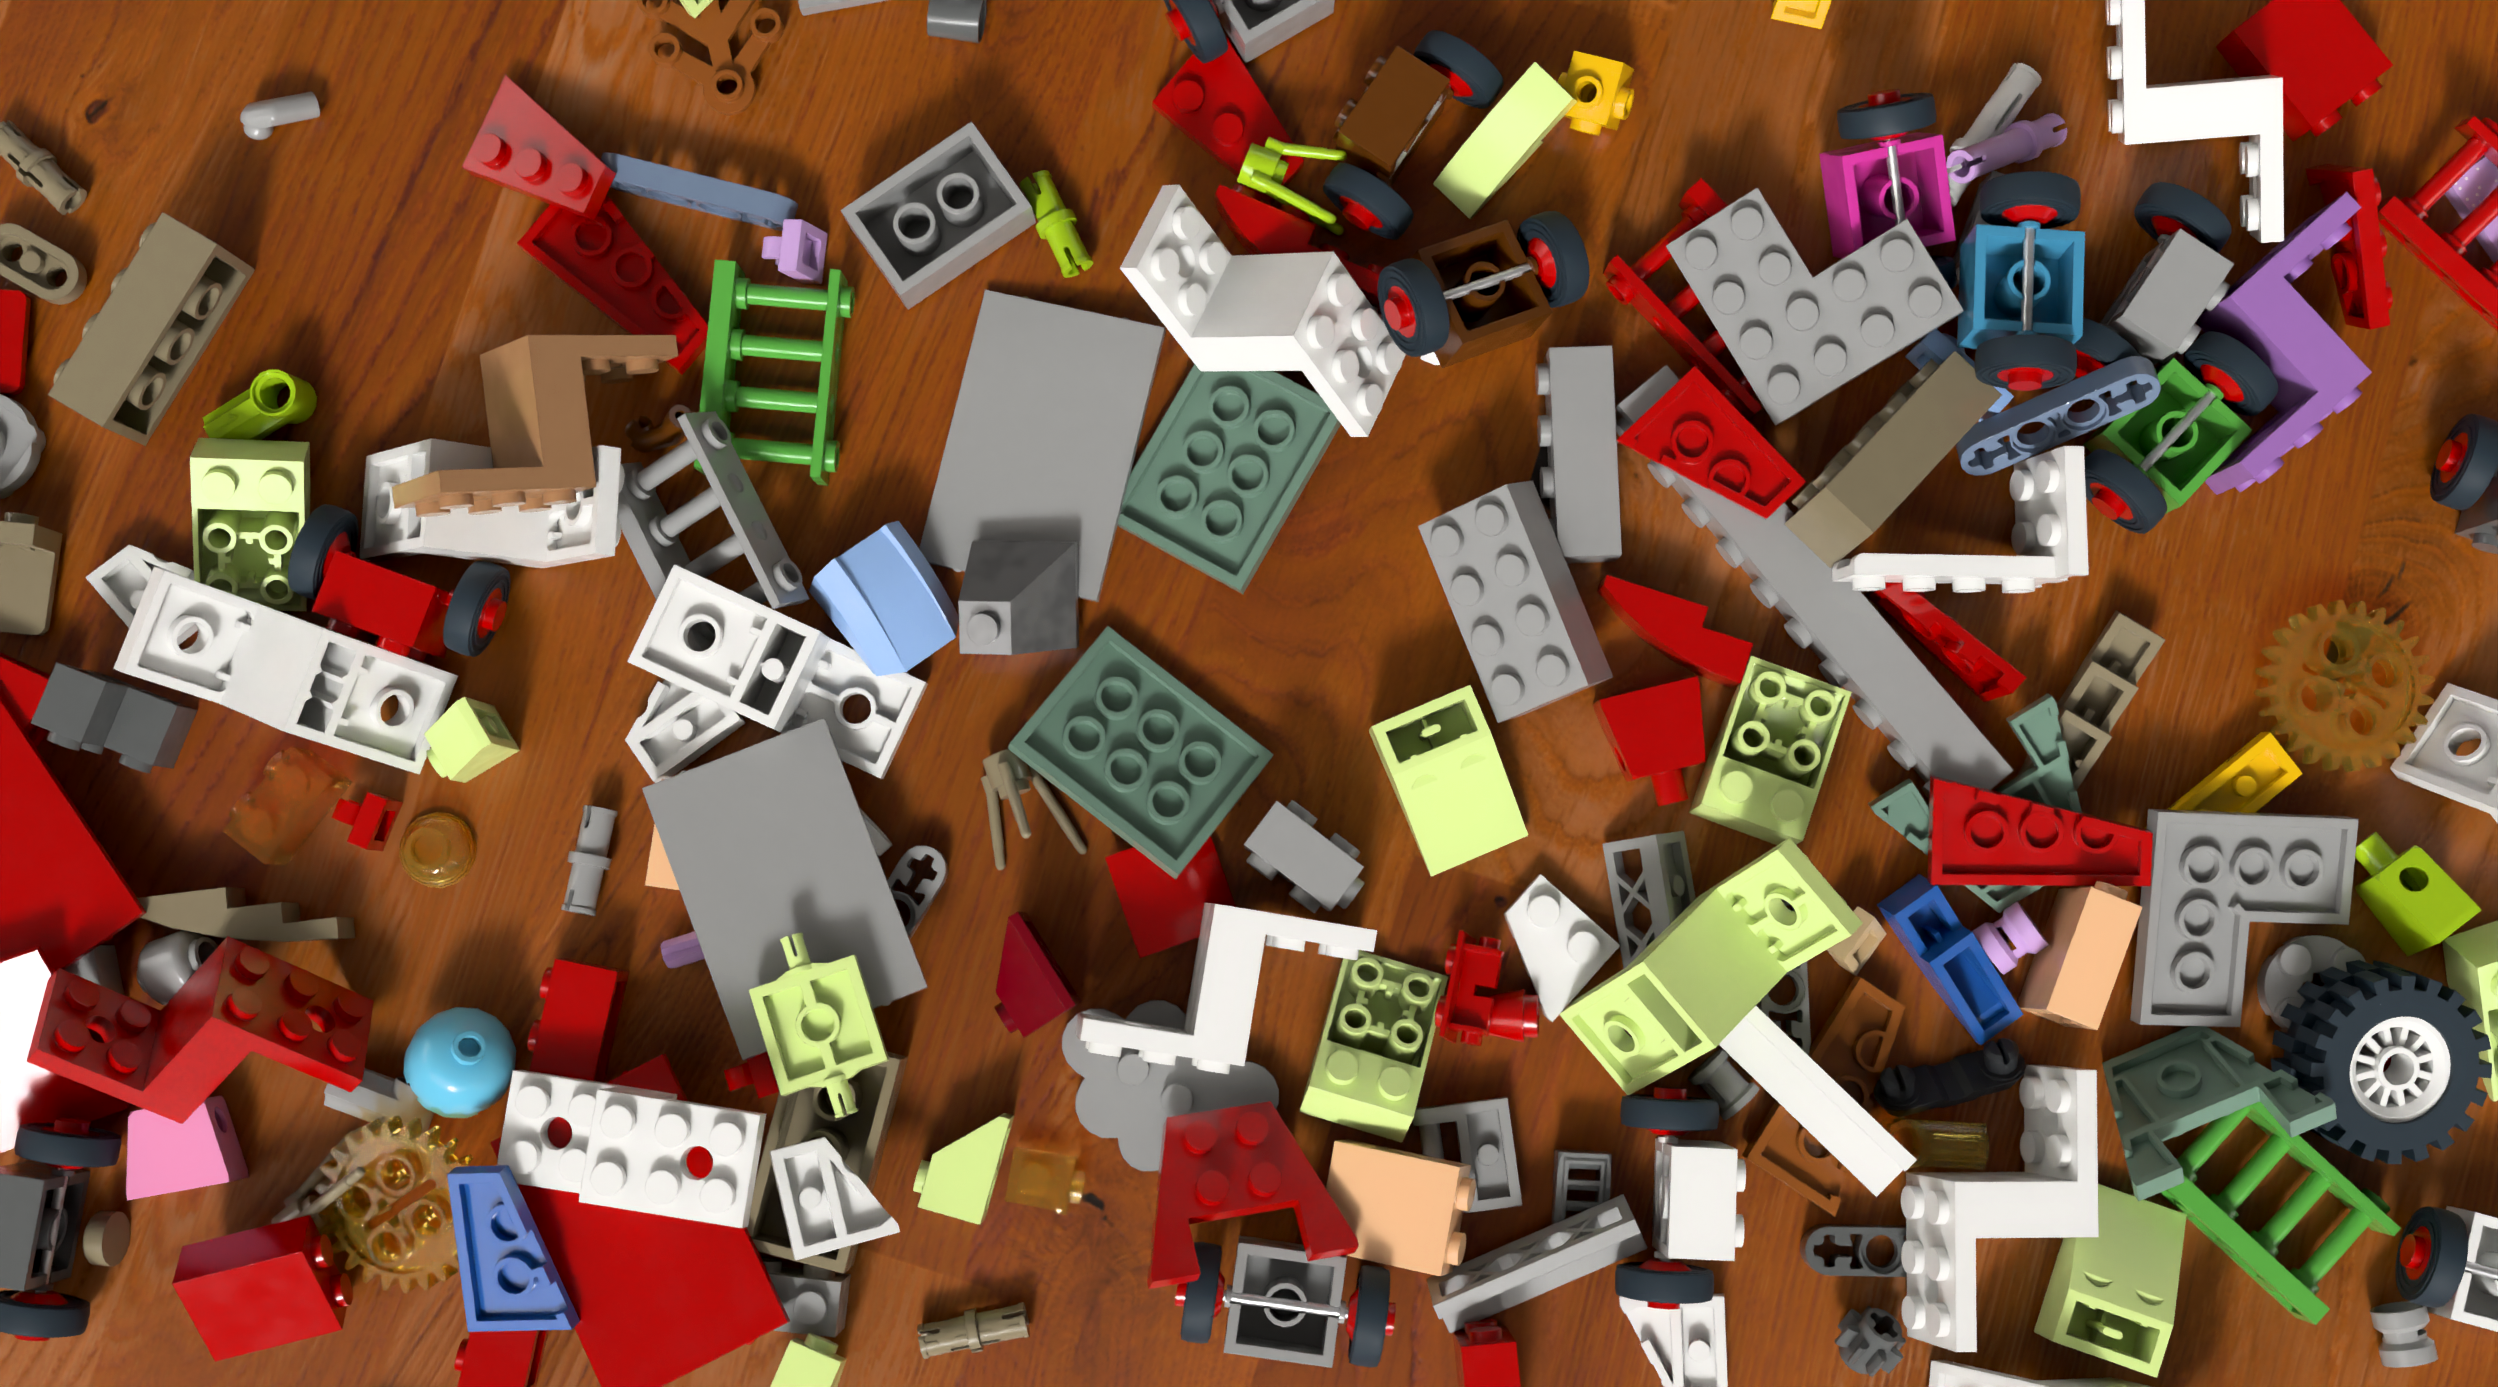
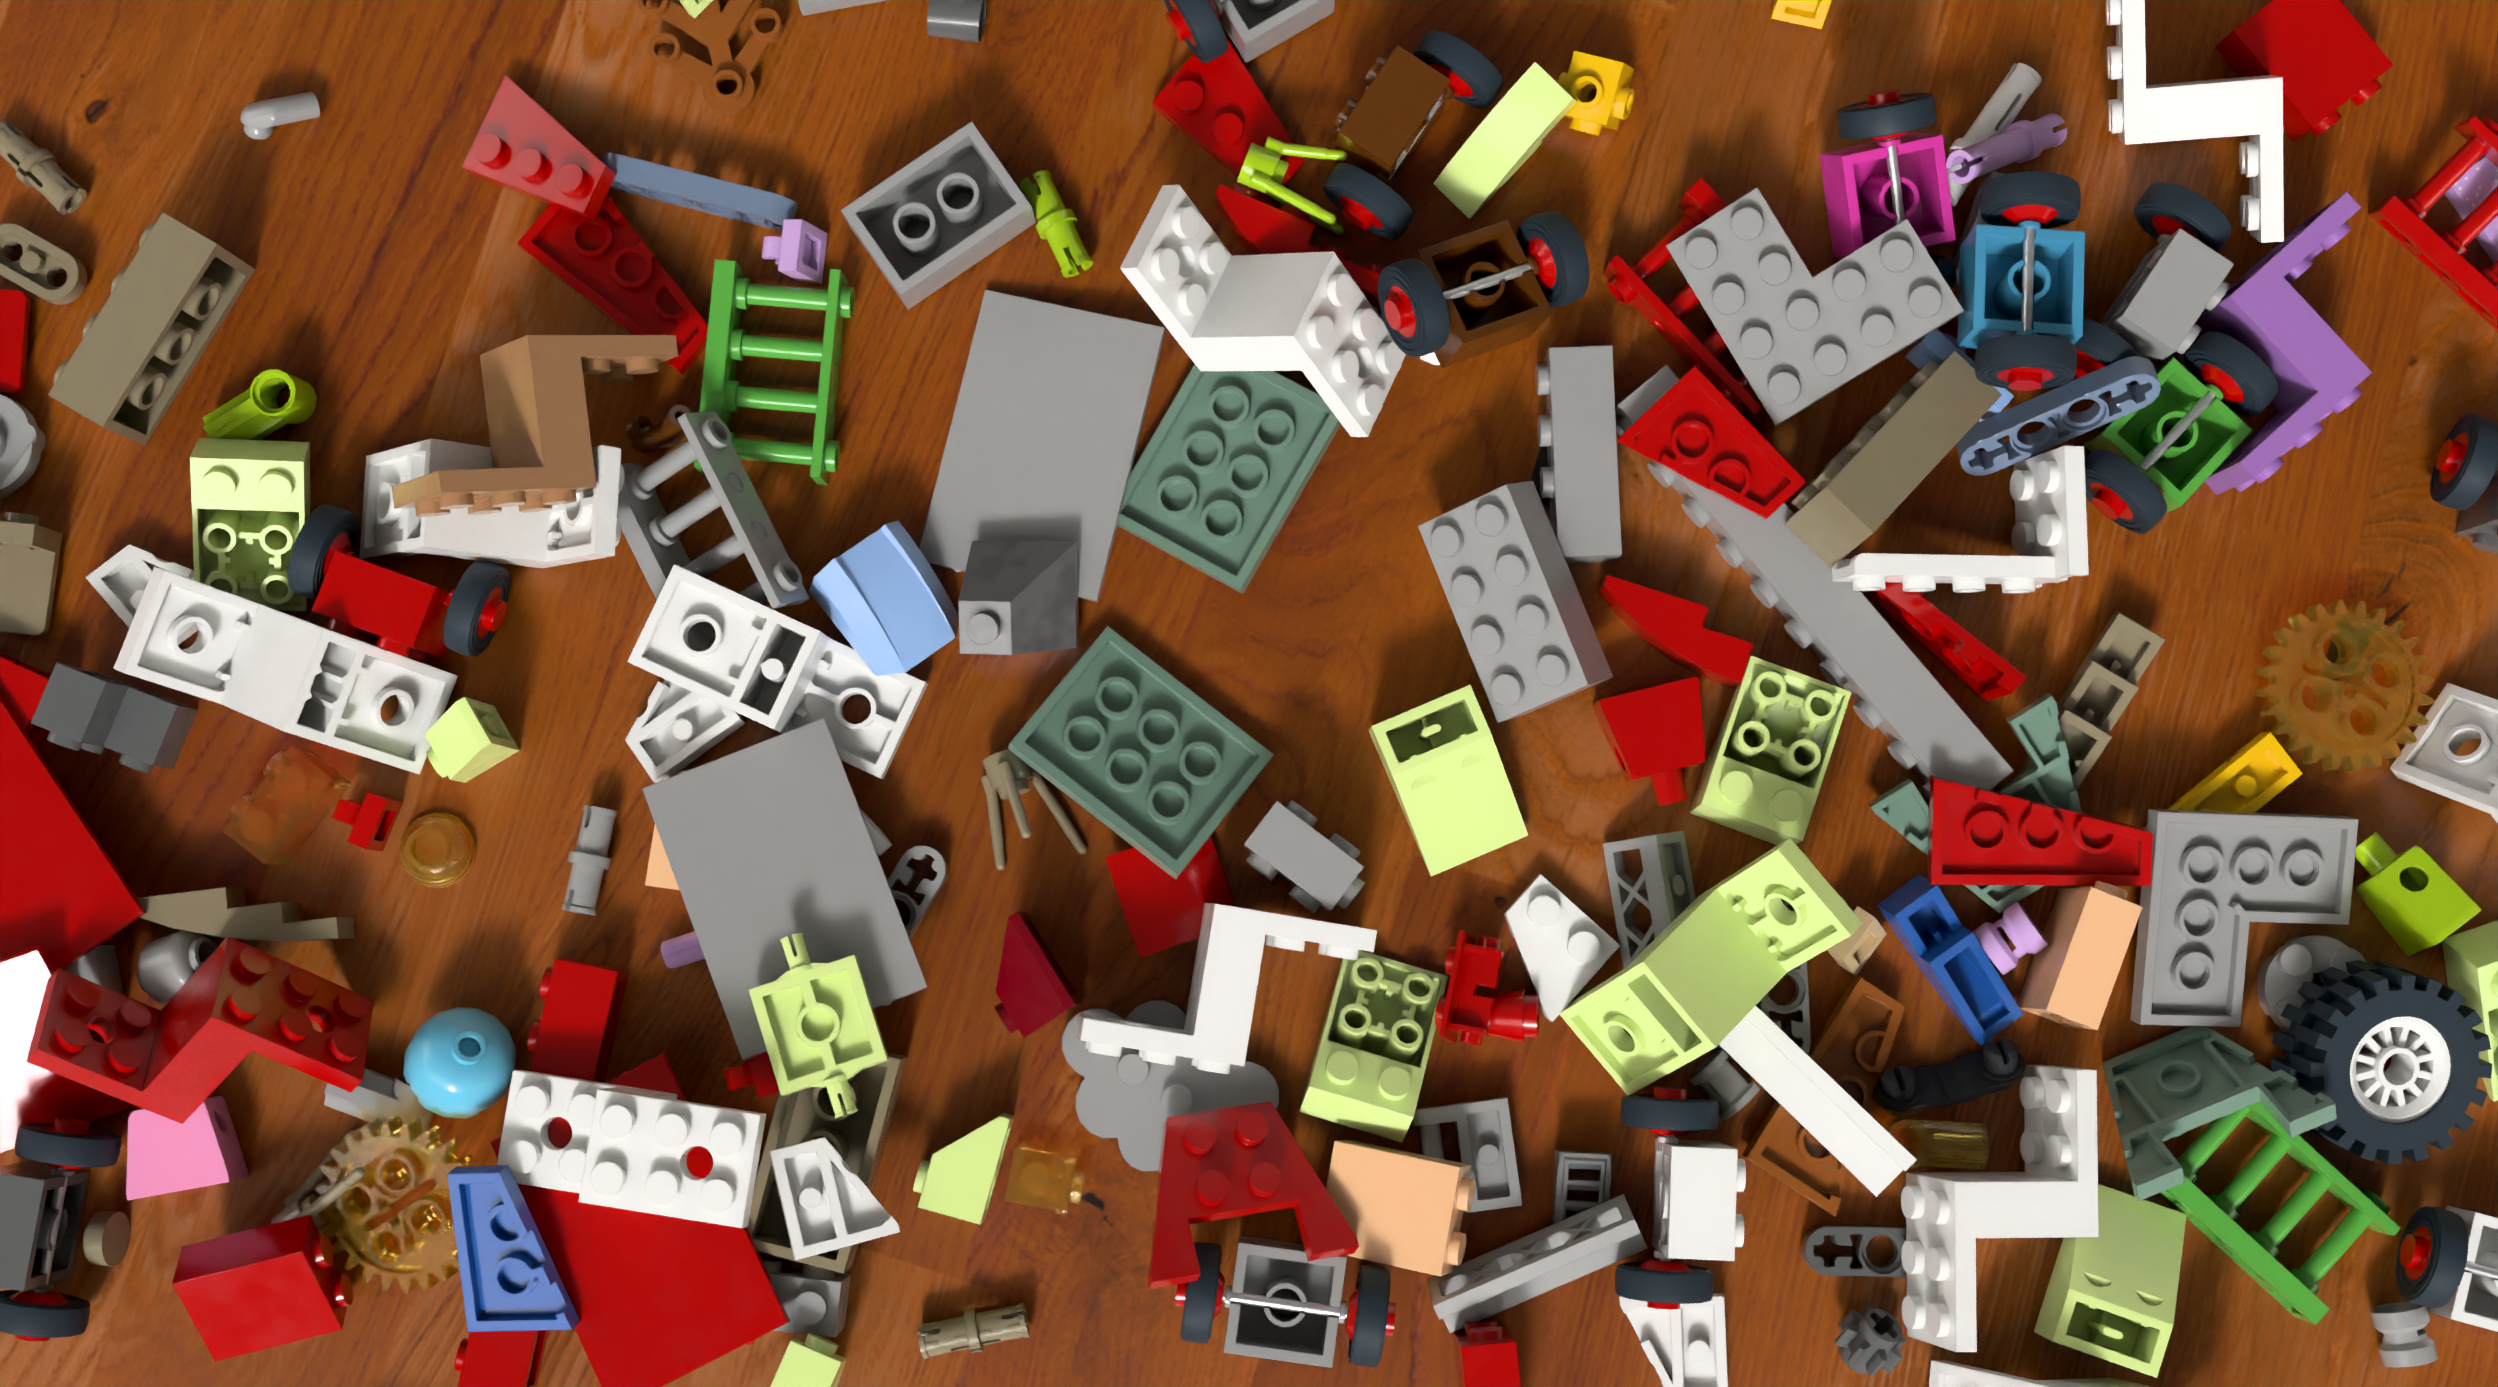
red wing [2305,164,2393,330] -> none

